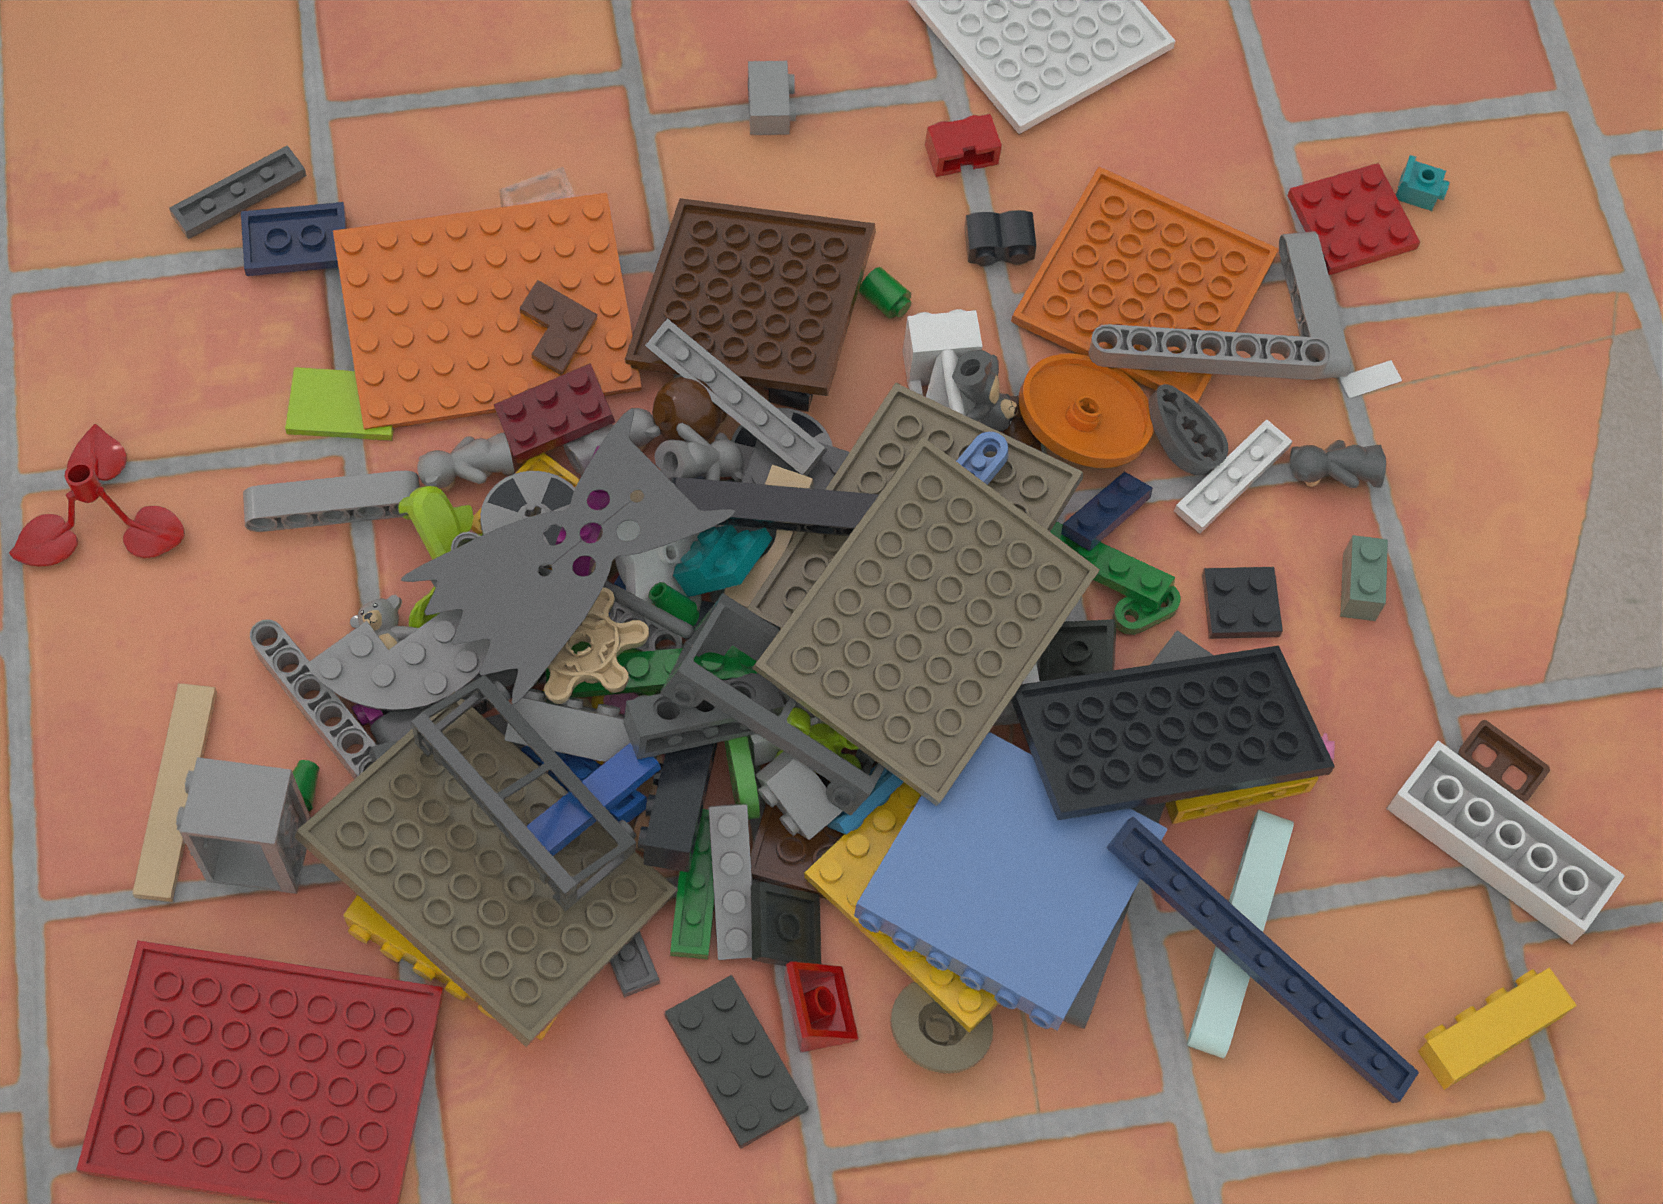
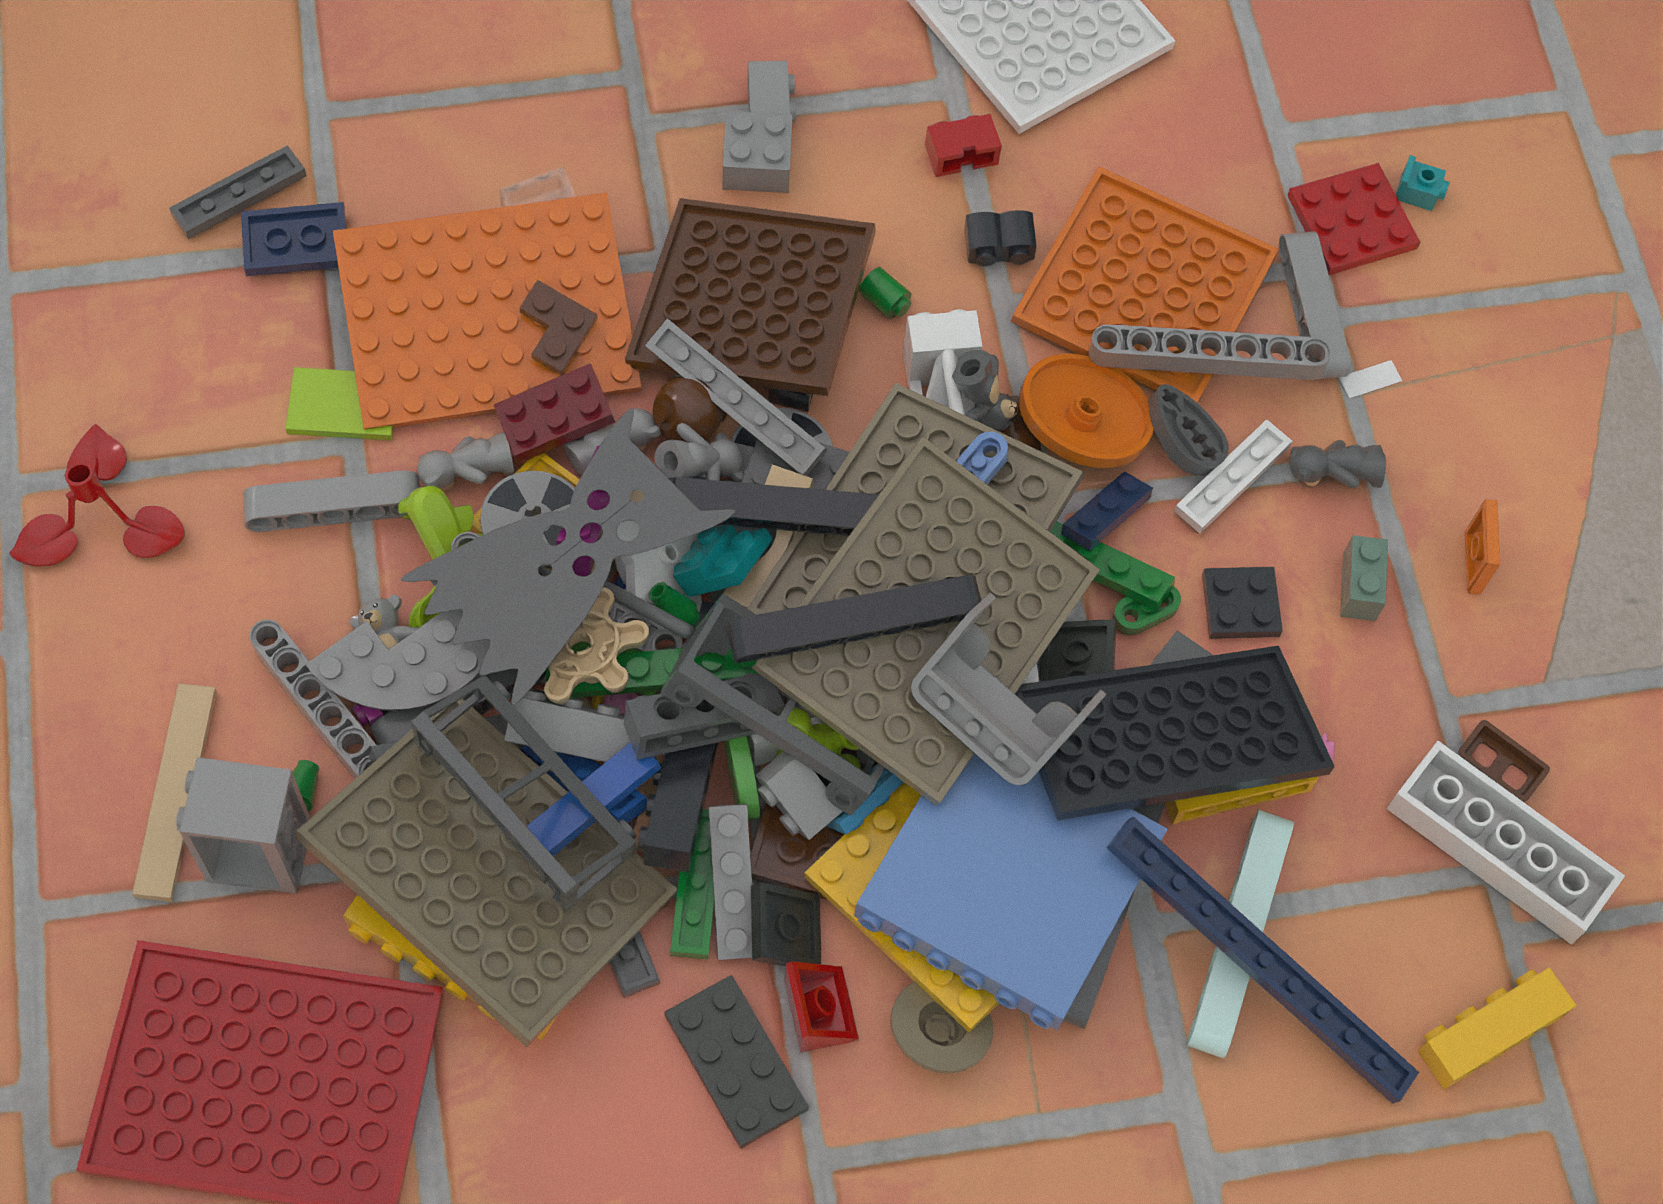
none -> light grey brick [722,111,792,193]
none -> black beam [726,575,985,663]
none -> light grey windscreen [911,592,1106,785]
none -> orange tile [1465,499,1500,594]

